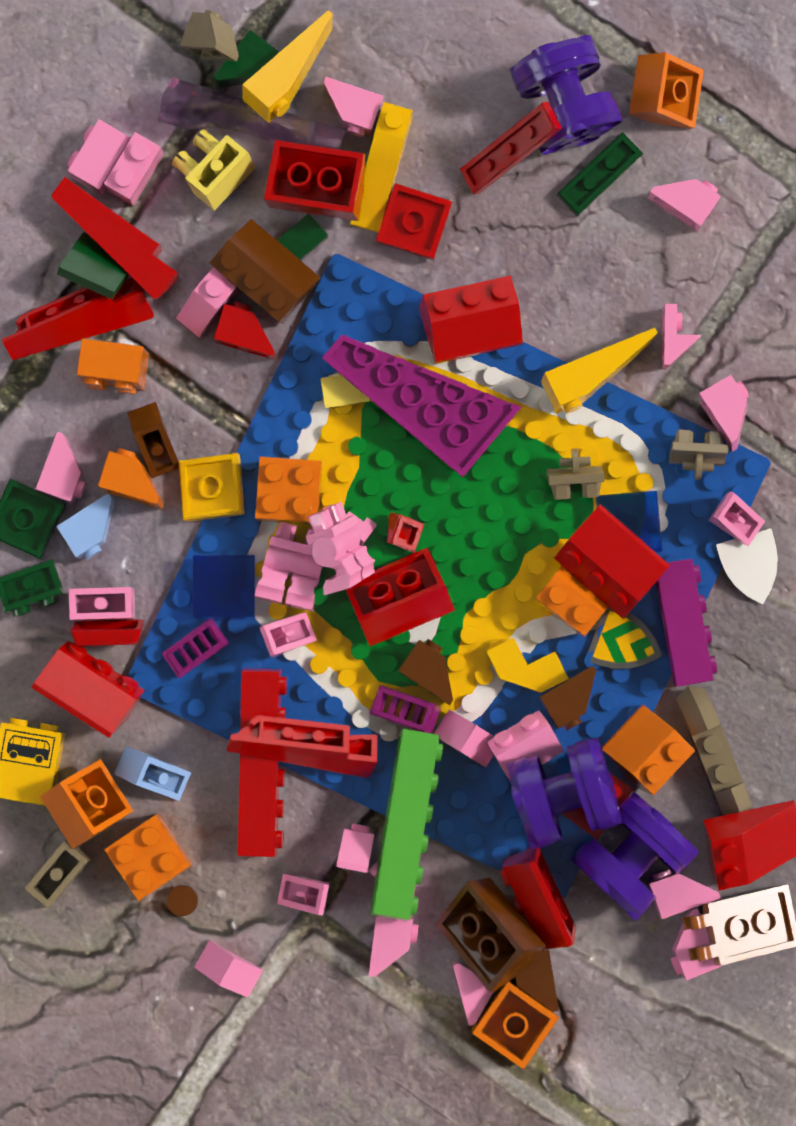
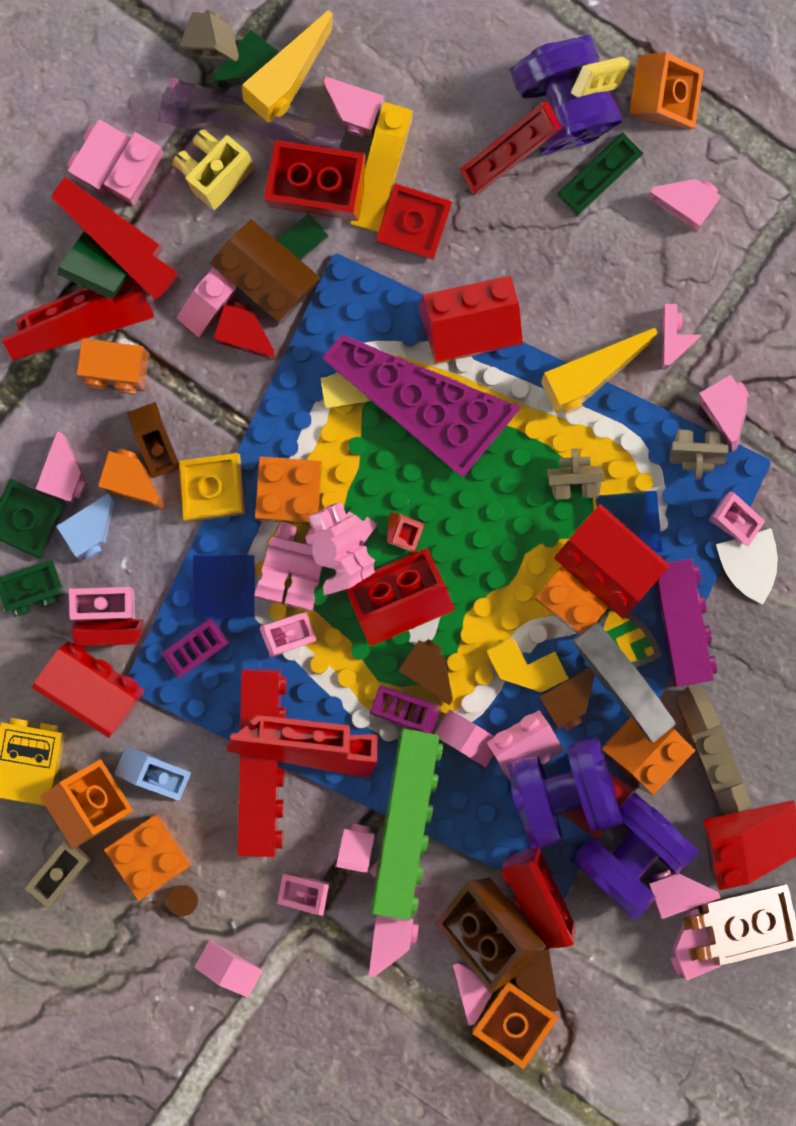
none -> light yellow tile [571,57,631,97]
none -> flat silver slope [572,622,676,743]

